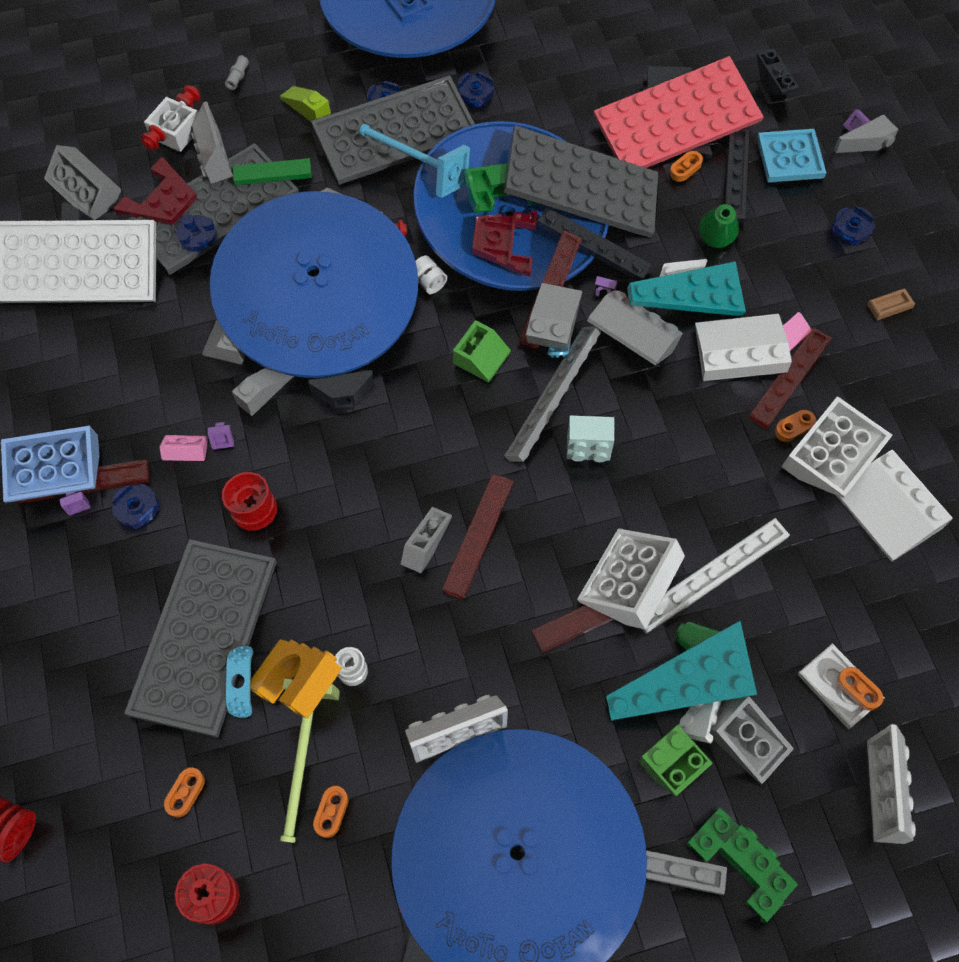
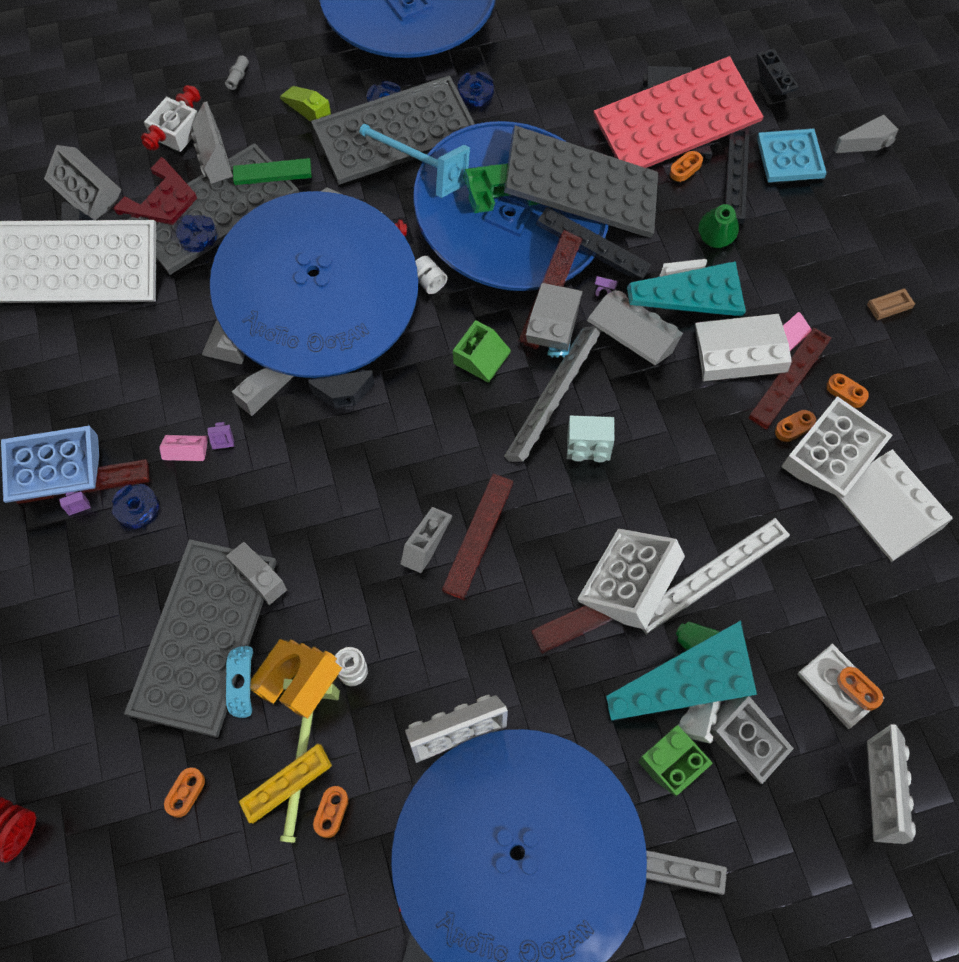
red wheel [175,863,240,925] -> none
red wheel [222,472,277,531] -> none
dark red wing [472,211,538,277] -> none
green bracket [686,808,798,923] -> none
clear blue plate [832,206,875,245] -> none
medium lavender tile [843,109,870,132] -> none
none -> light grey slope [226,542,287,605]
none -> yellow tile [239,744,332,823]
none -> orange plate [827,374,869,408]

